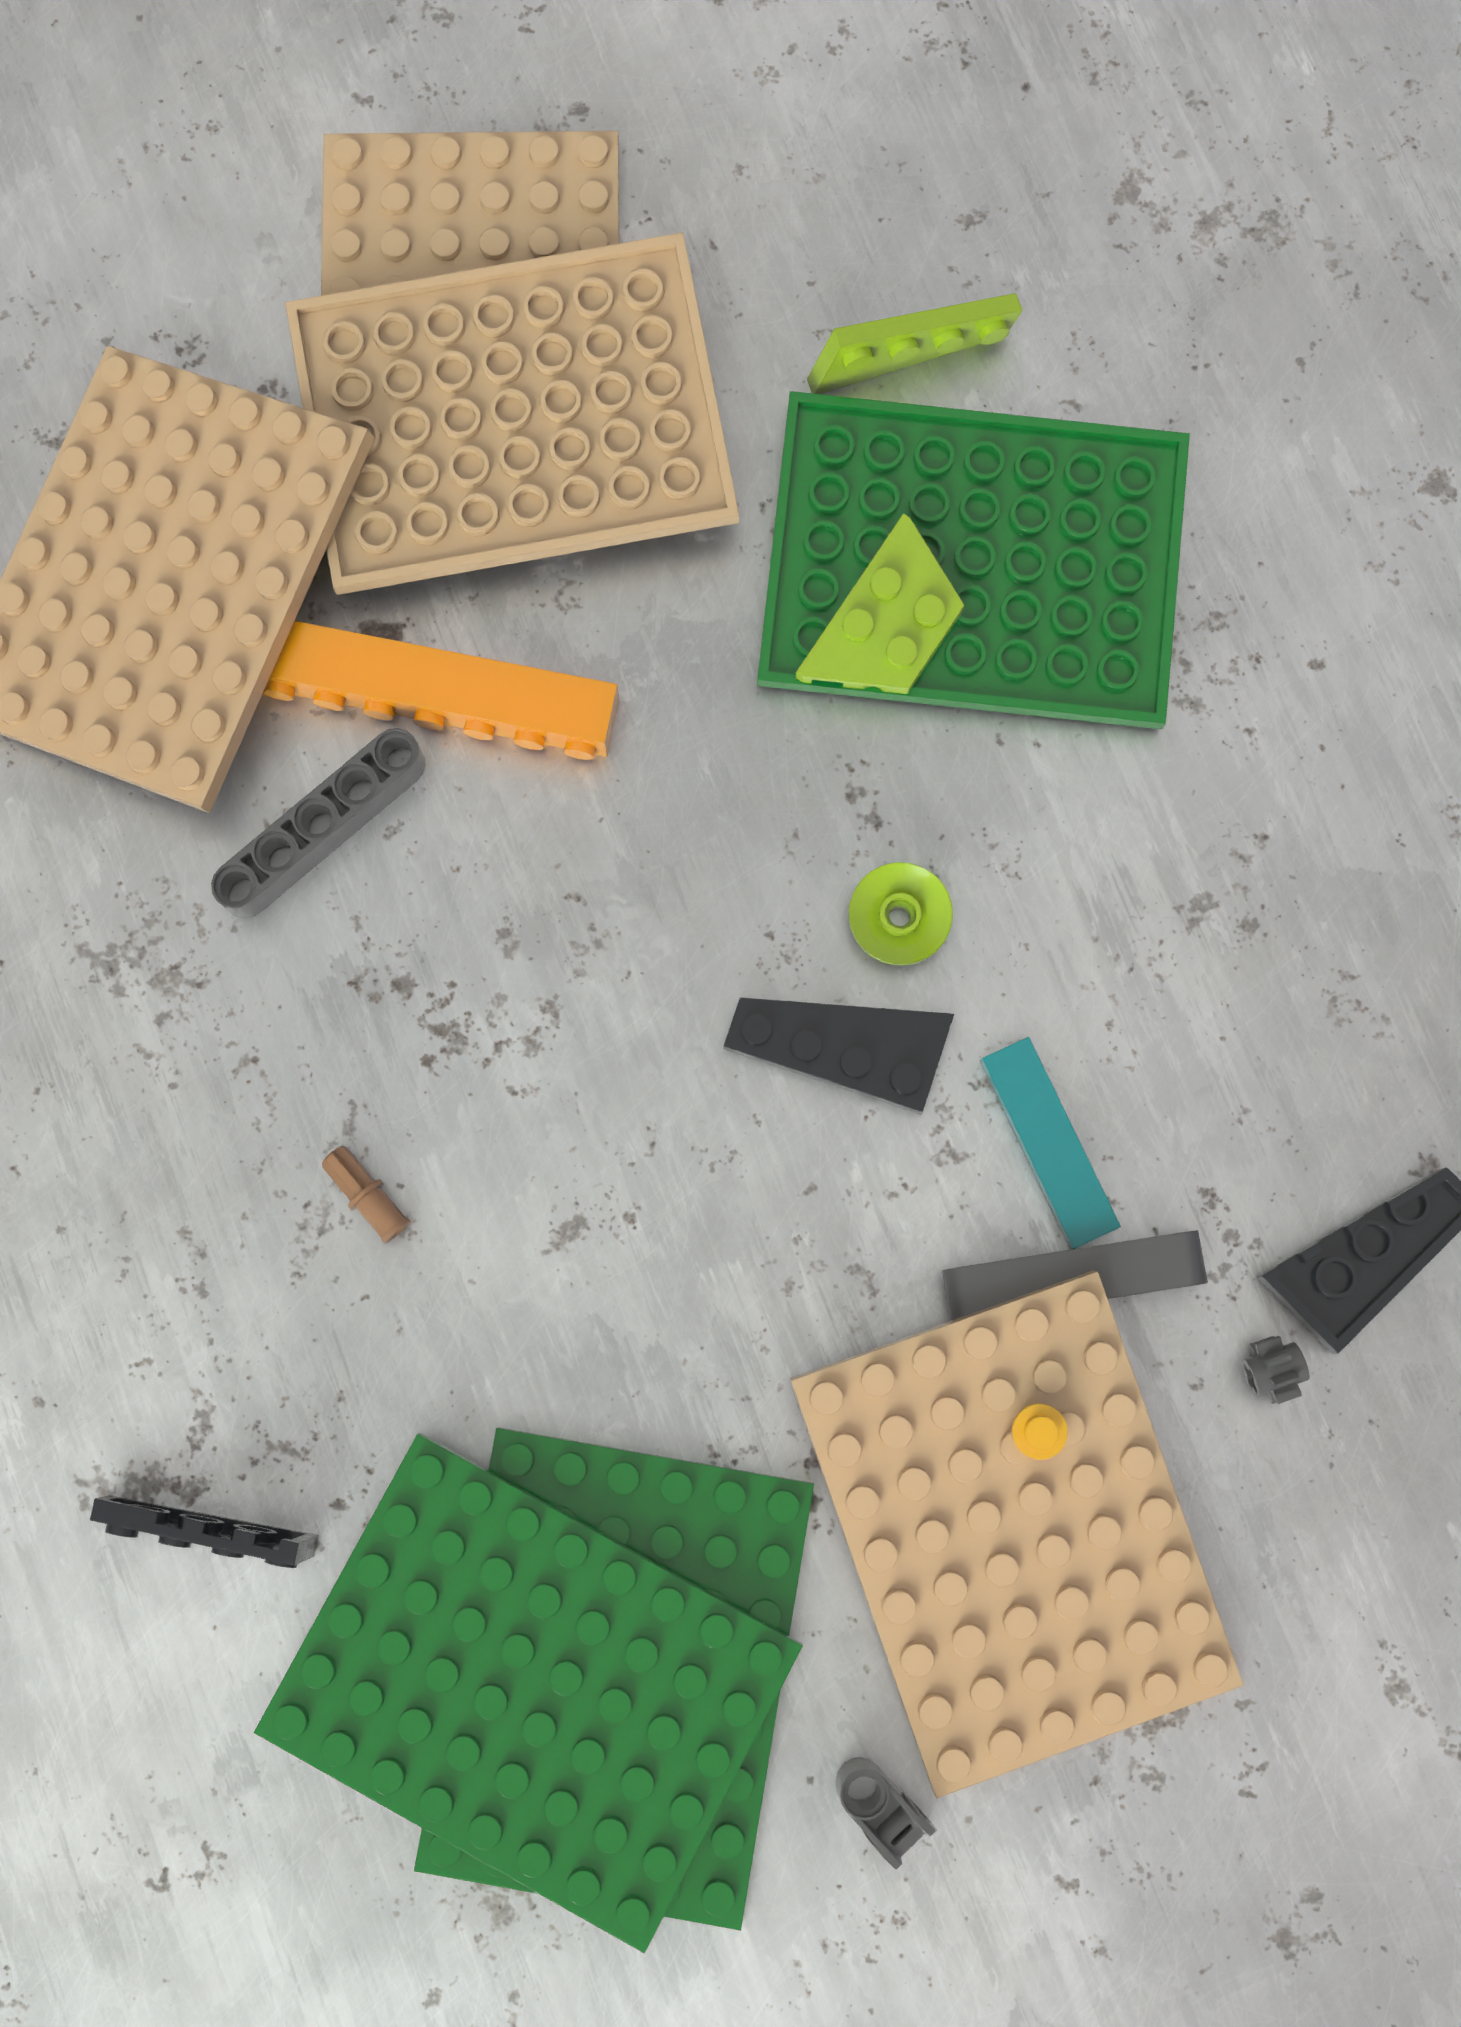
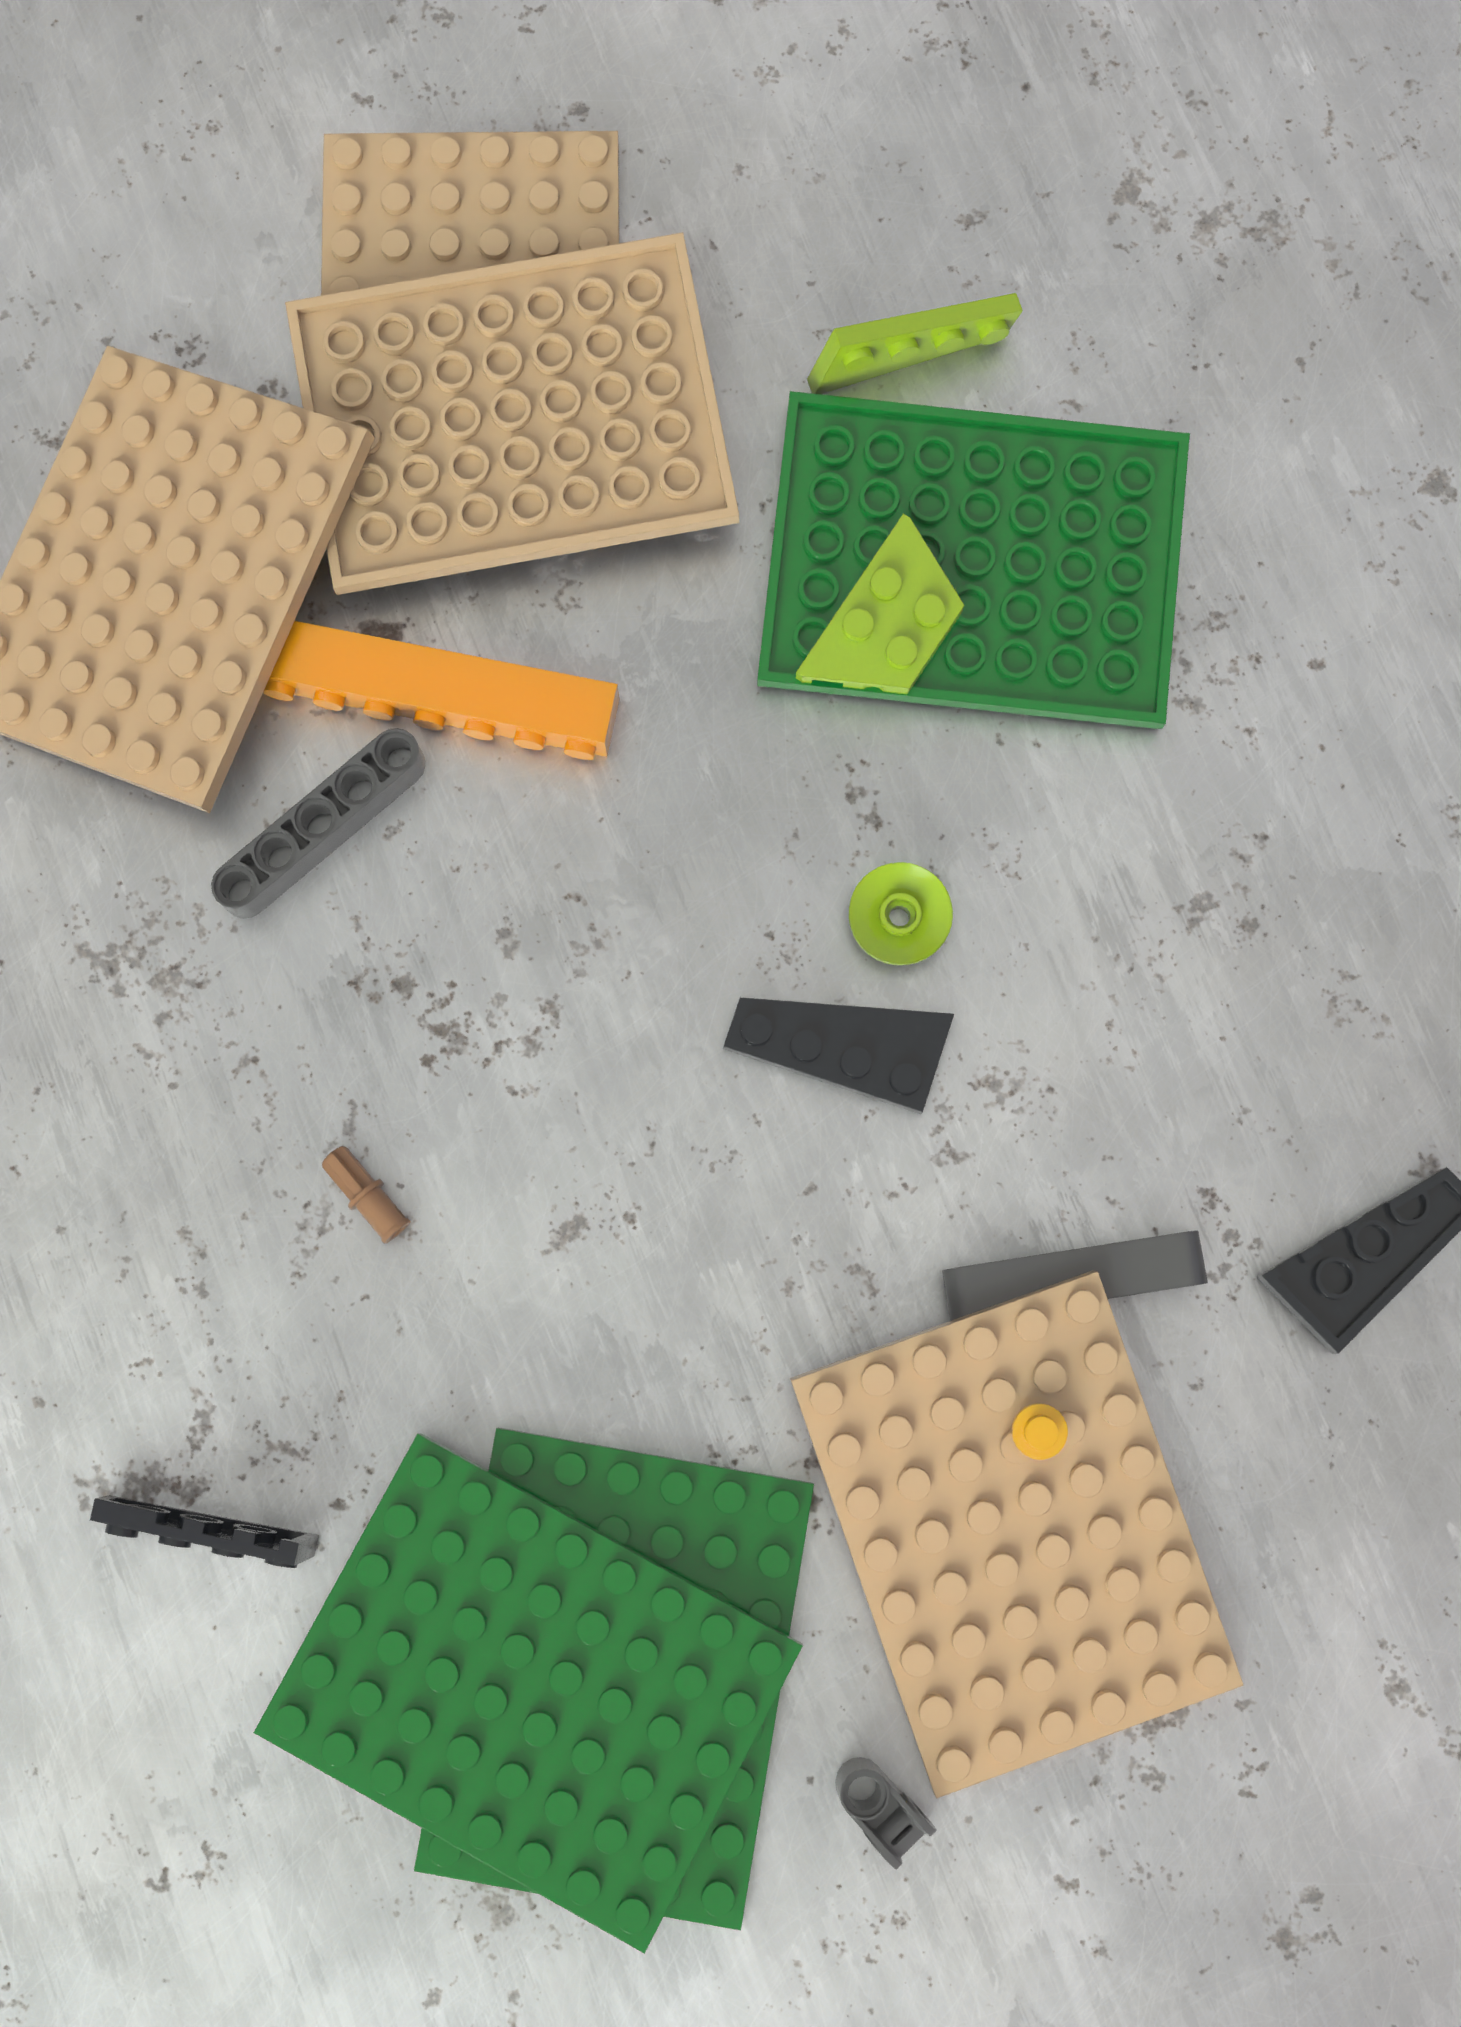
teal tile [980,1037,1121,1249] -> none
dark grey gear [1242,1336,1310,1404] -> none

